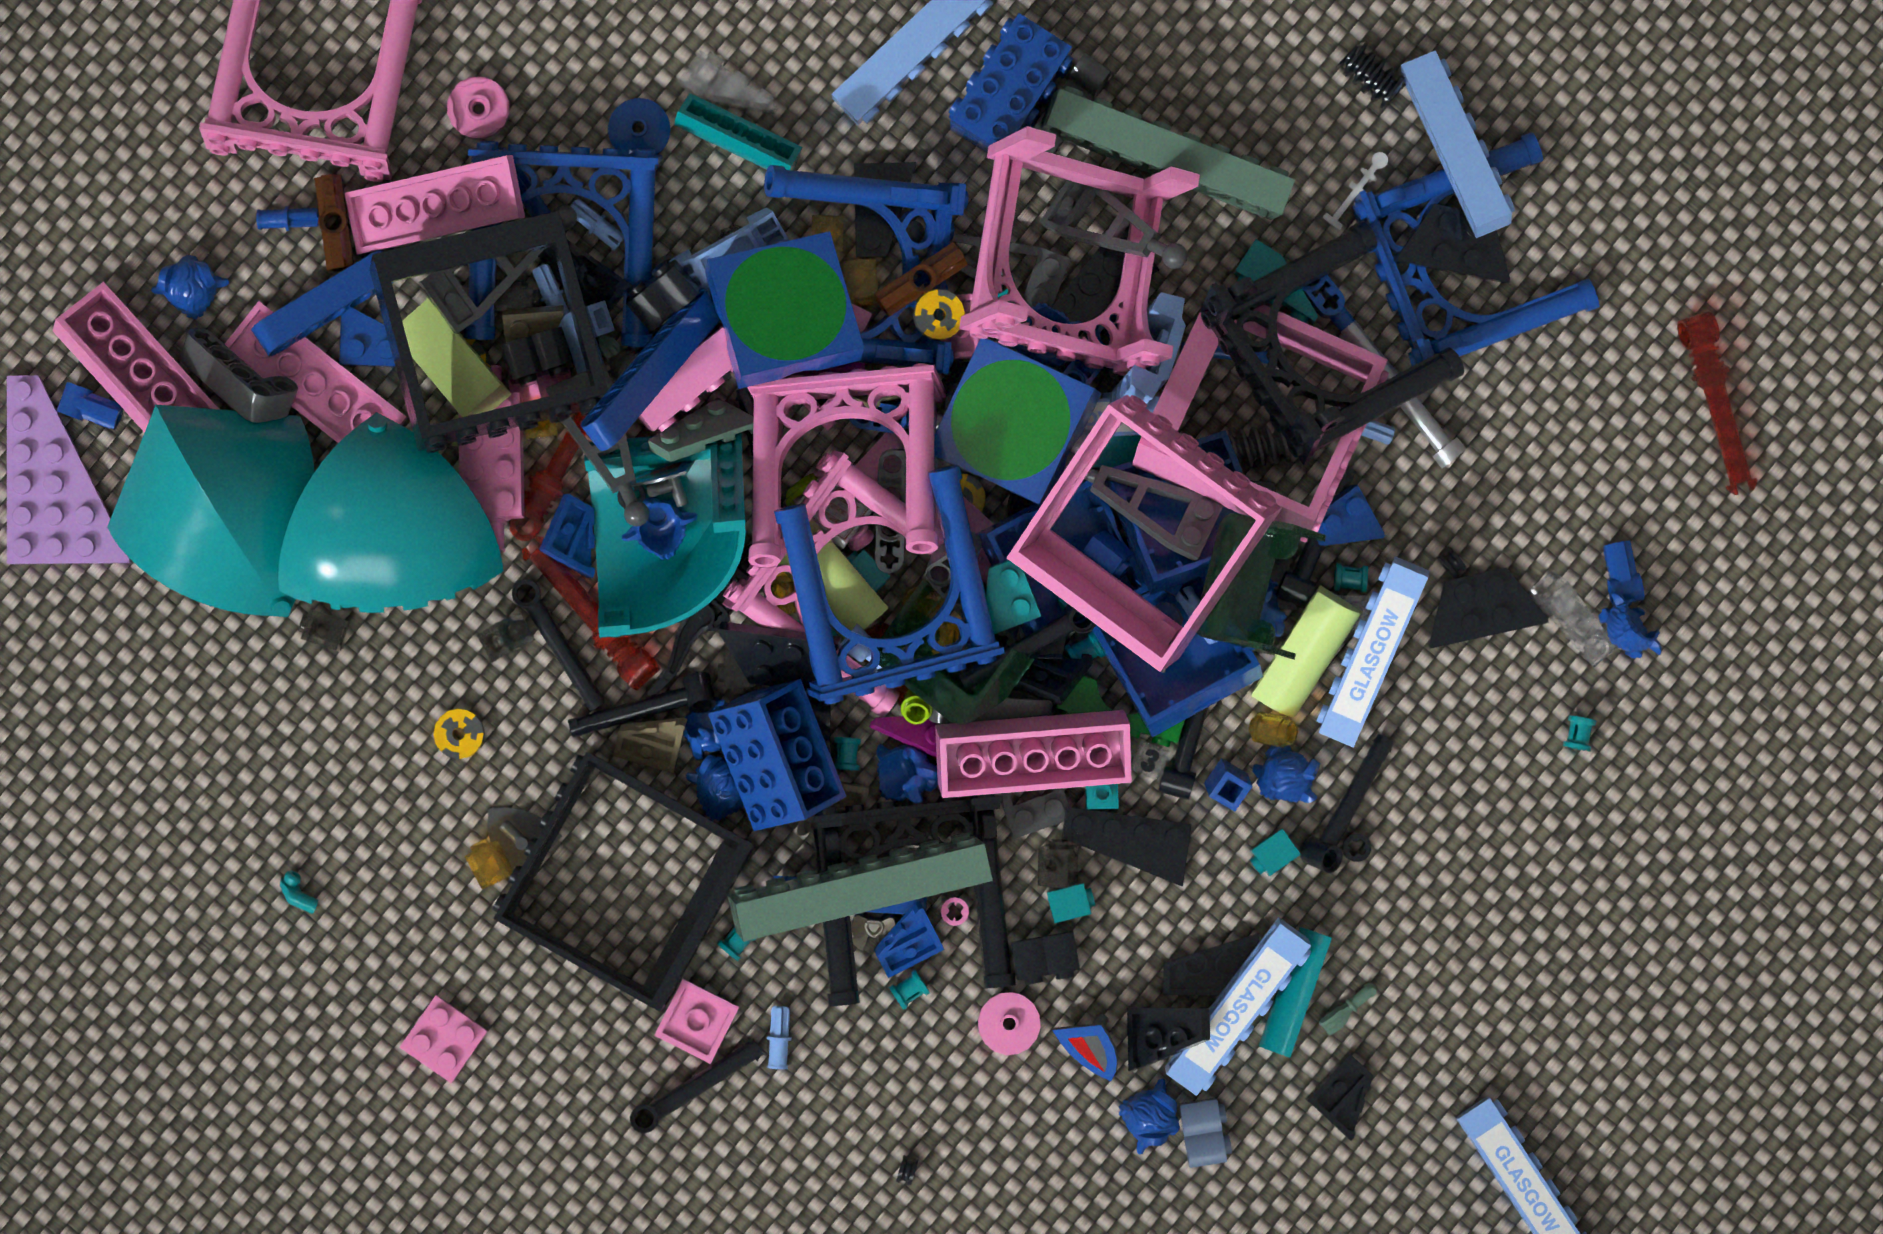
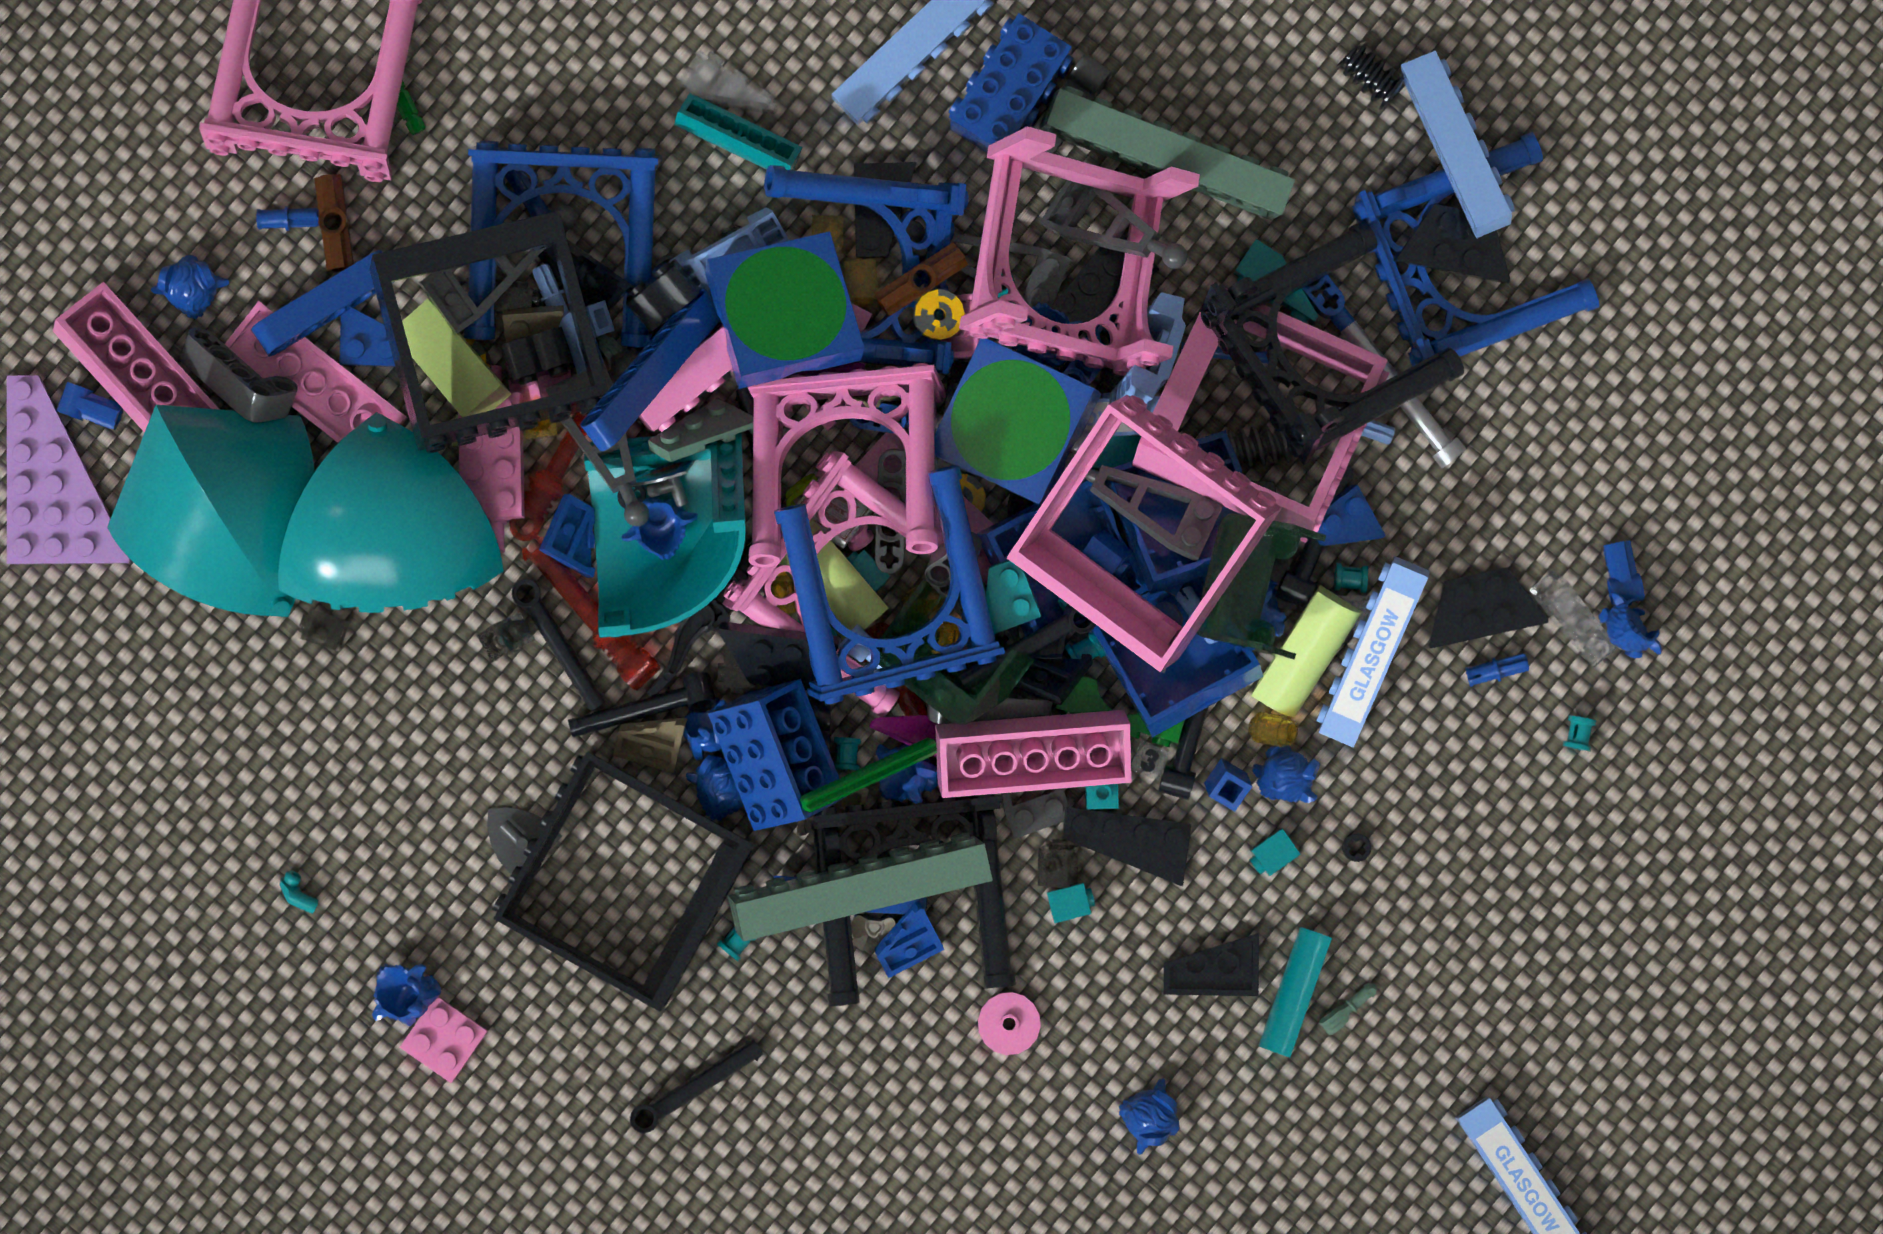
bright pink plate [344,155,525,255] -> none
yellow piece [433,709,485,759] -> none
bright pink plate [447,77,510,139] -> none
clear yellow brick [465,838,513,890] -> none
light blue axle [570,199,624,251] -> none
blue dish [608,98,671,155] -> none
bright pink plate [654,979,739,1064] -> none
light blue axle [767,1006,792,1069] -> none
teal bush [889,969,930,1010] -> none
black bush [896,1155,919,1186] -> none
lime cone [901,681,932,724] -> none
bright pink bush [941,897,969,926] -> none
black brick [1011,931,1080,985] -> none
shield [1052,1014,1118,1081] -> none
black wing [1127,1007,1210,1071] -> none
light blue brick [1165,917,1311,1096] -> none
sand blue brick [1179,1098,1232,1168] -> none
black piece [1300,734,1394,873] -> none
black wing [1305,1052,1373,1141] -> none
white piece [1322,152,1388,231] -> none
black bush [1437,547,1467,578] -> none
clear red piece [1677,311,1757,495] -> none
none -> blue hair [372,964,441,1026]
none -> green axle [397,80,426,135]
none -> green axle [800,738,937,812]
none -> blue axle [1465,653,1529,687]

